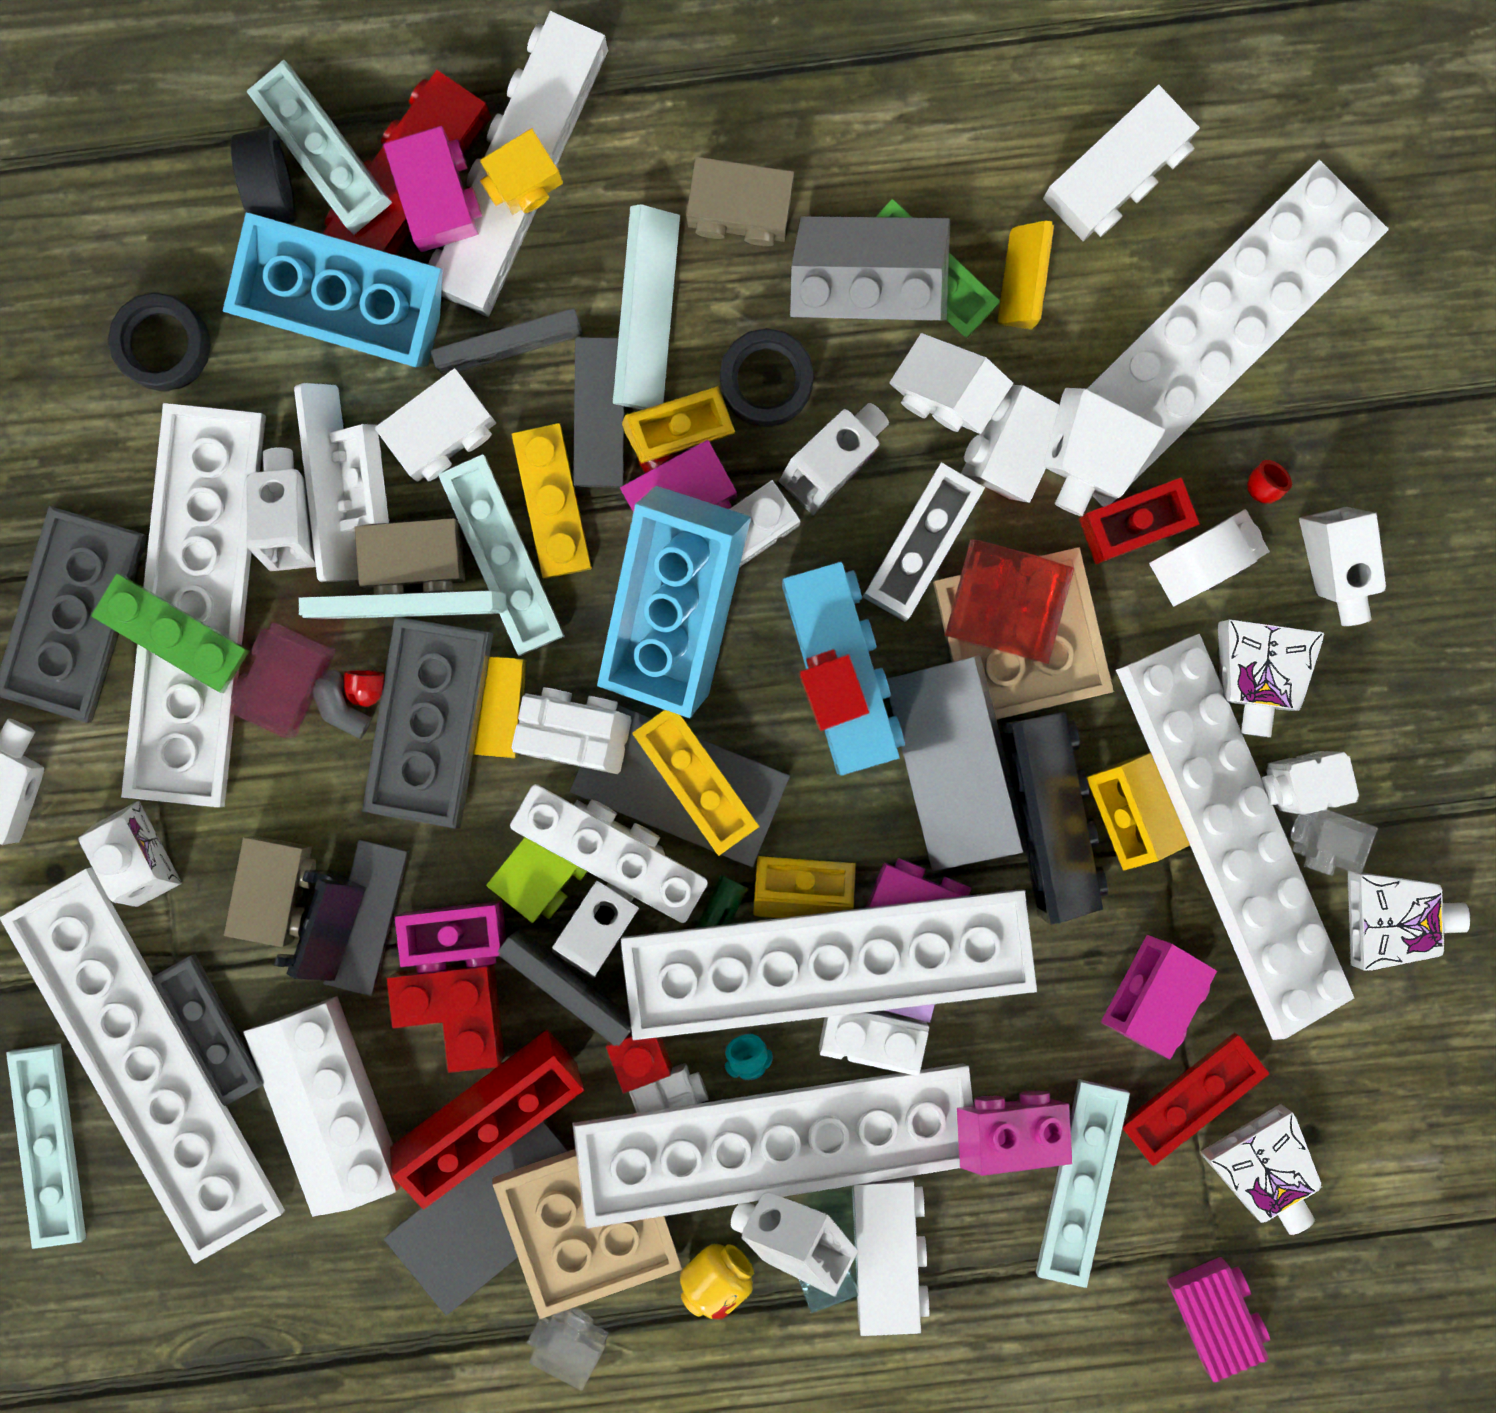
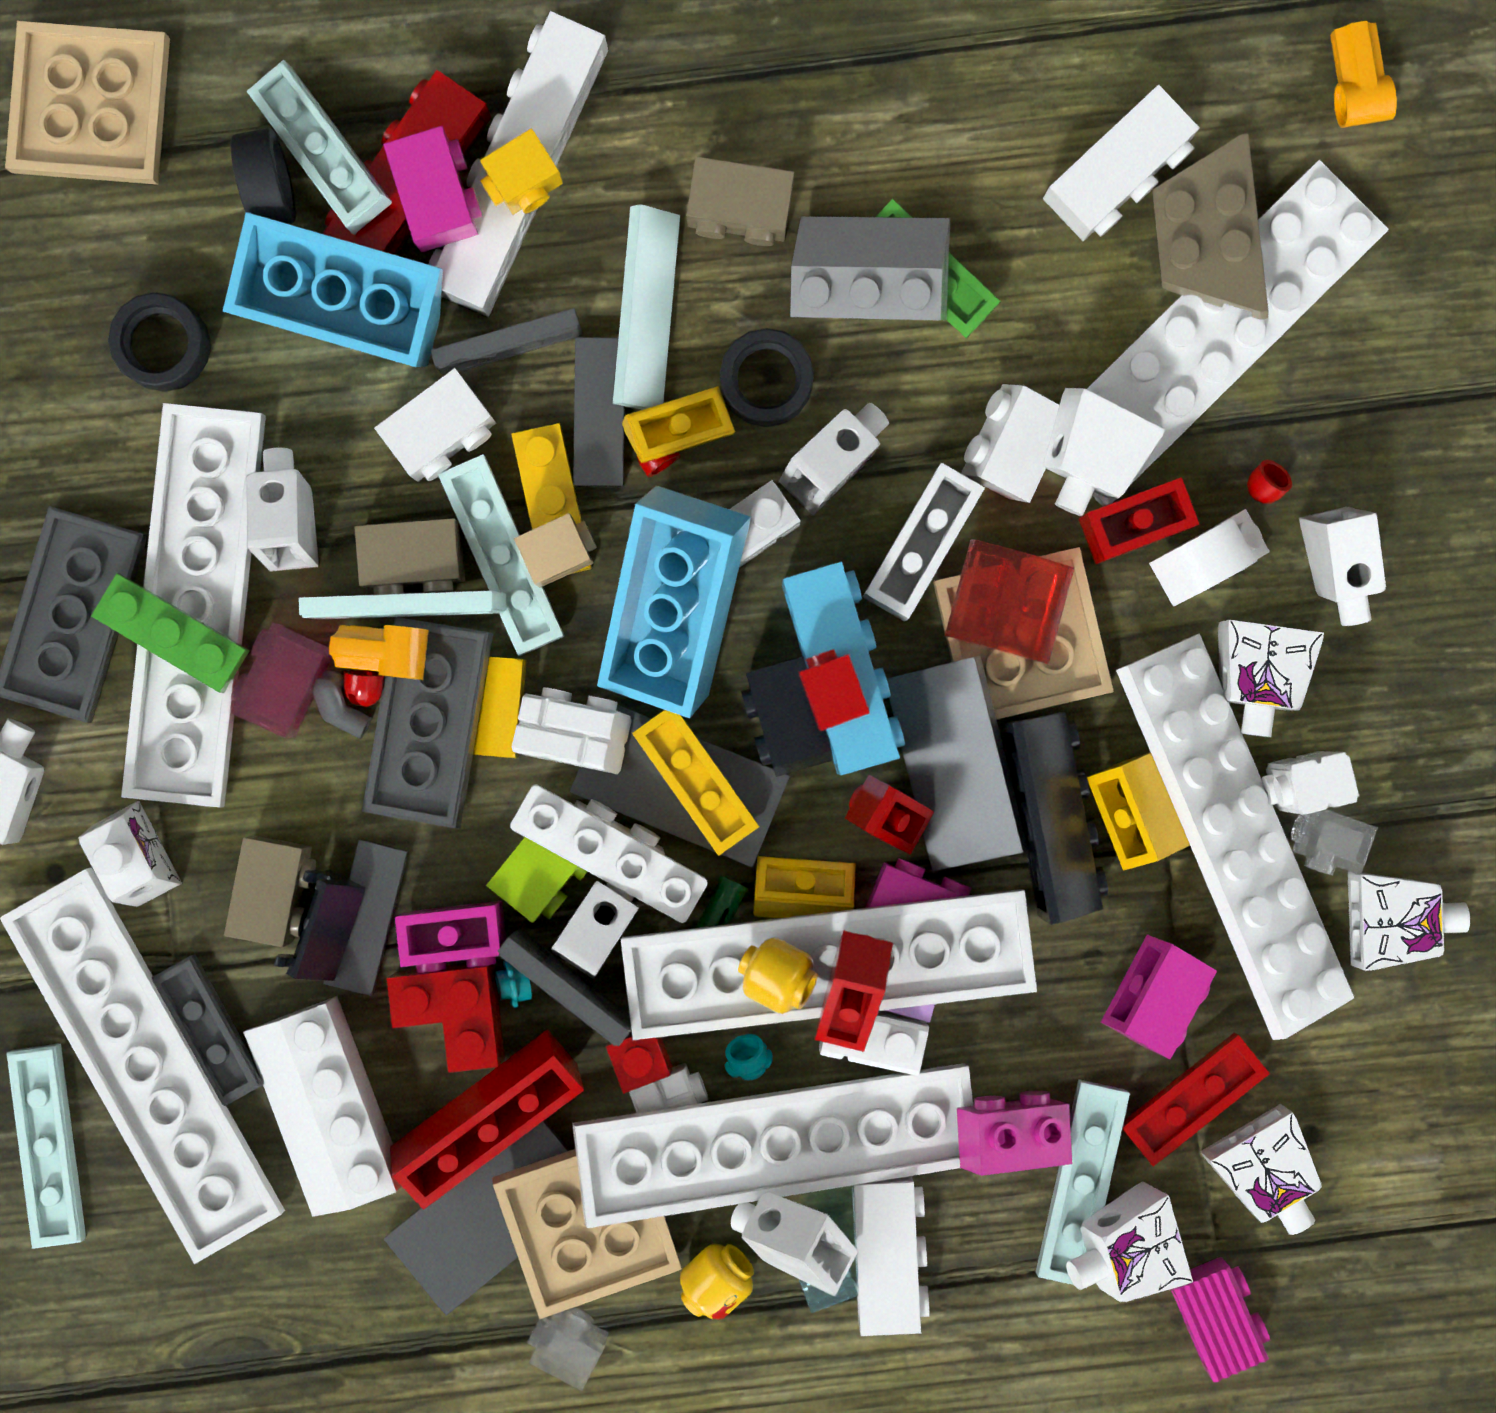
white bracket [294,383,389,582] -> none
dark pink brick [620,440,737,513] -> none
white brick [889,333,1013,434] -> none
yellow slope [998,221,1054,329] -> none
none -> tan plate [5,21,170,185]
none -> light orange piece [329,625,429,680]
none -> teal plate [494,960,532,1008]
none -> tan brick [514,513,597,588]
none -> yellow head [738,937,818,1014]
none -> black brick [741,656,833,777]
none -> red slope [815,930,893,1052]
none -> red slope [845,775,934,855]
none -> white torso [1066,1182,1193,1302]
none -> dark tan wing [1152,134,1268,320]
none -> light orange piece [1330,21,1397,128]

